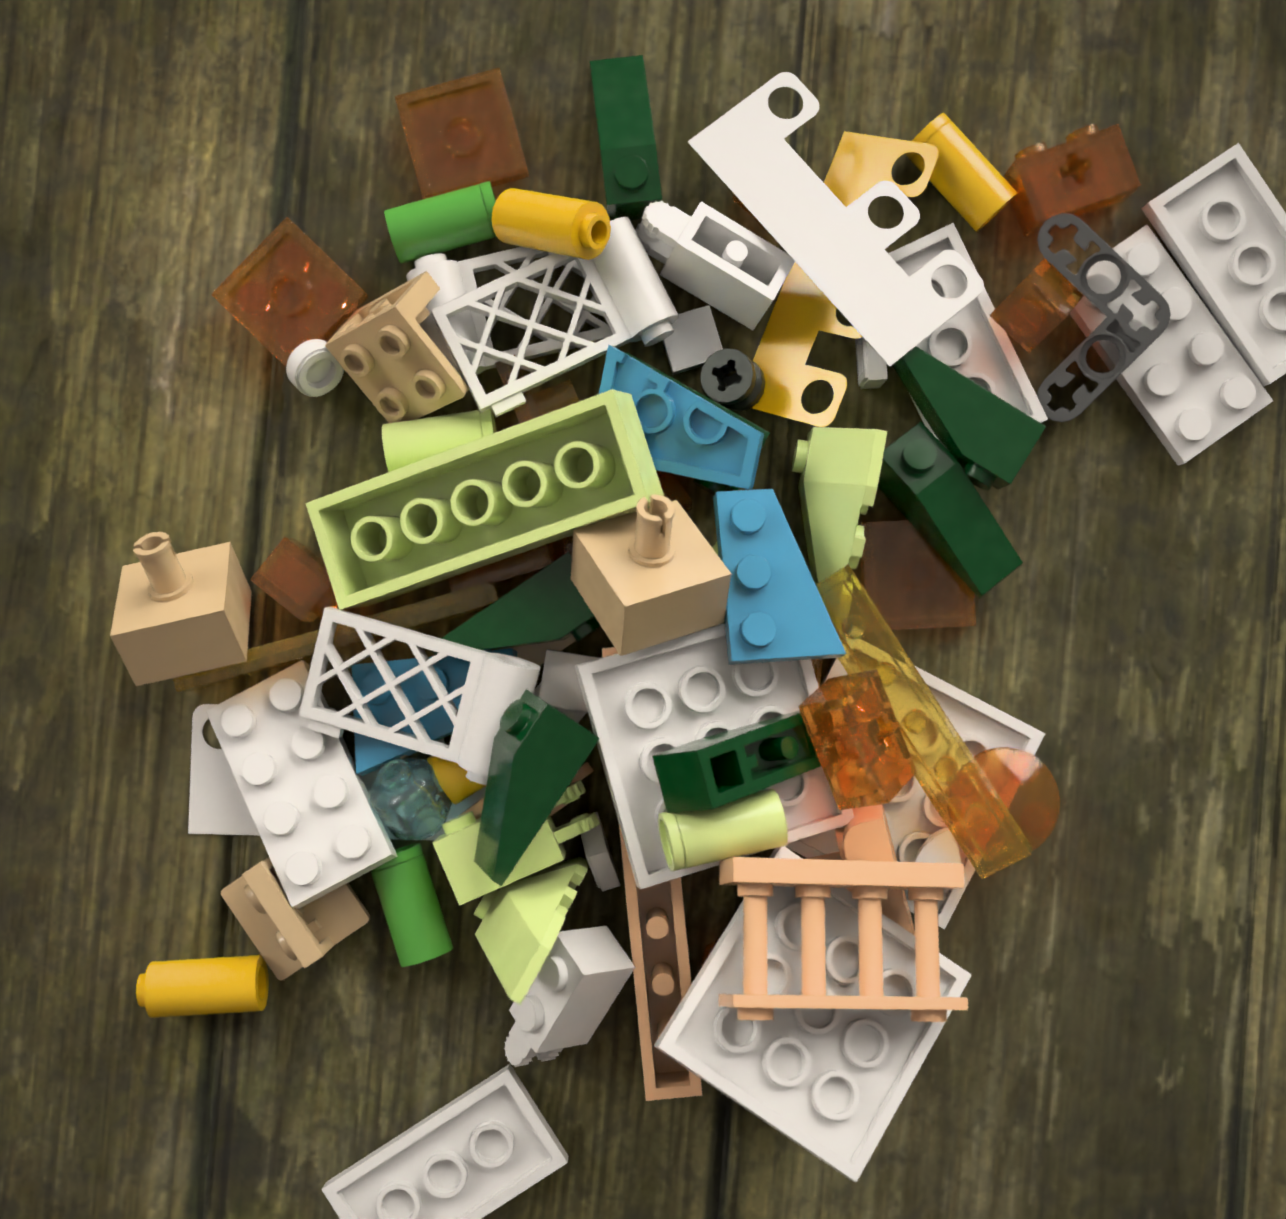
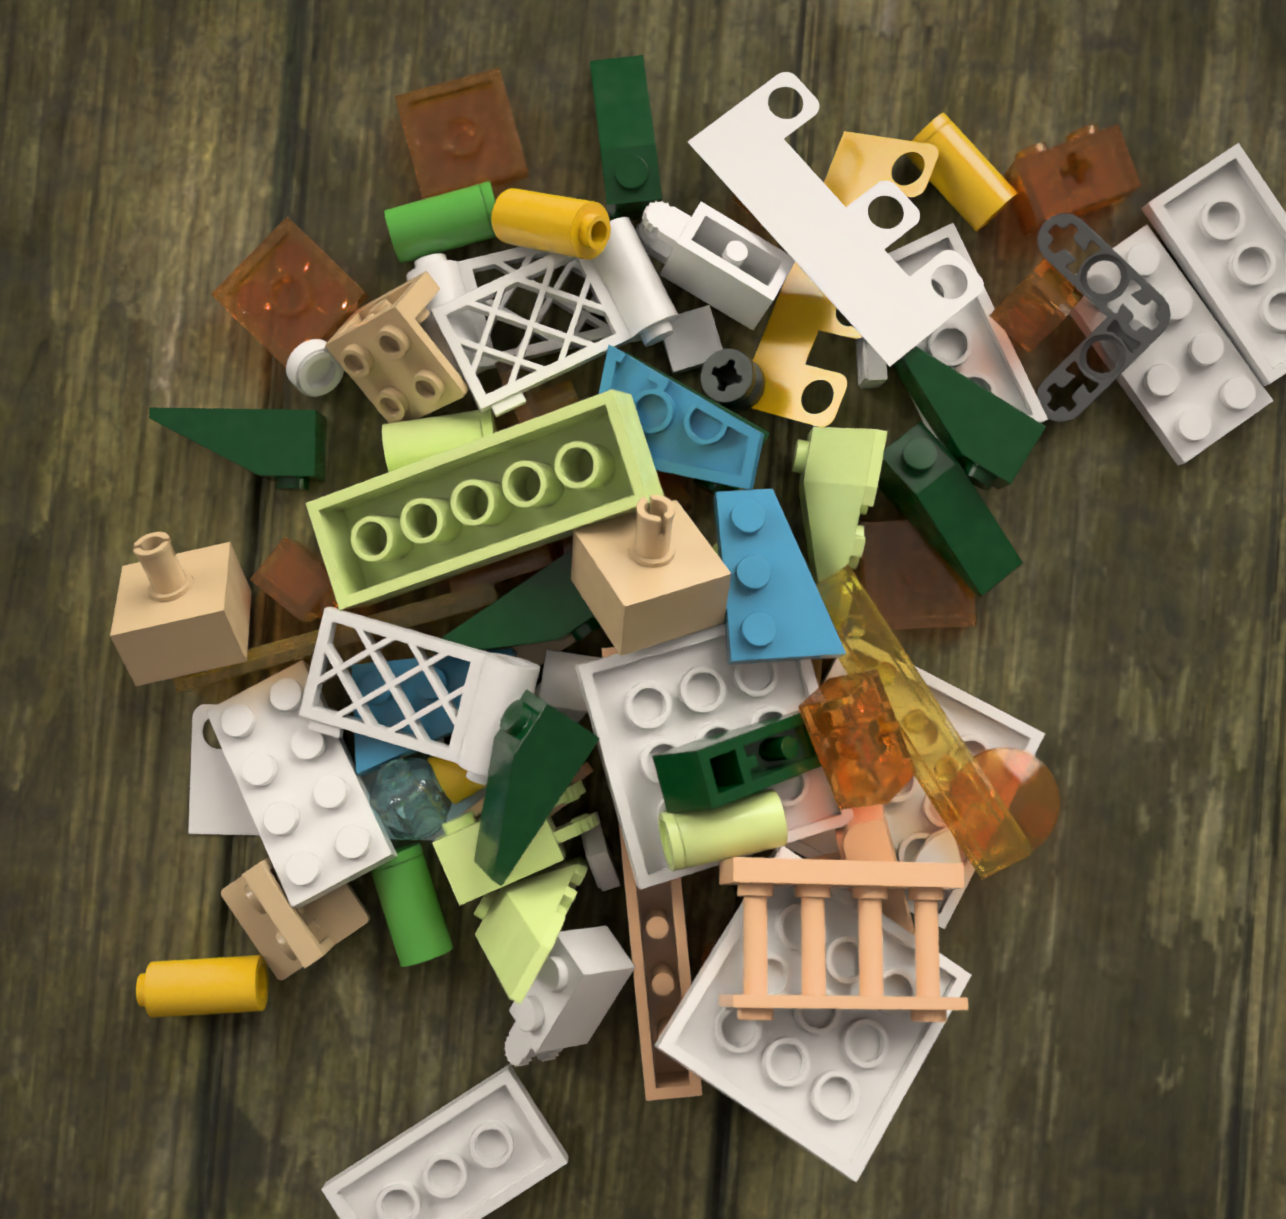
none -> dark green slope [149,407,327,491]

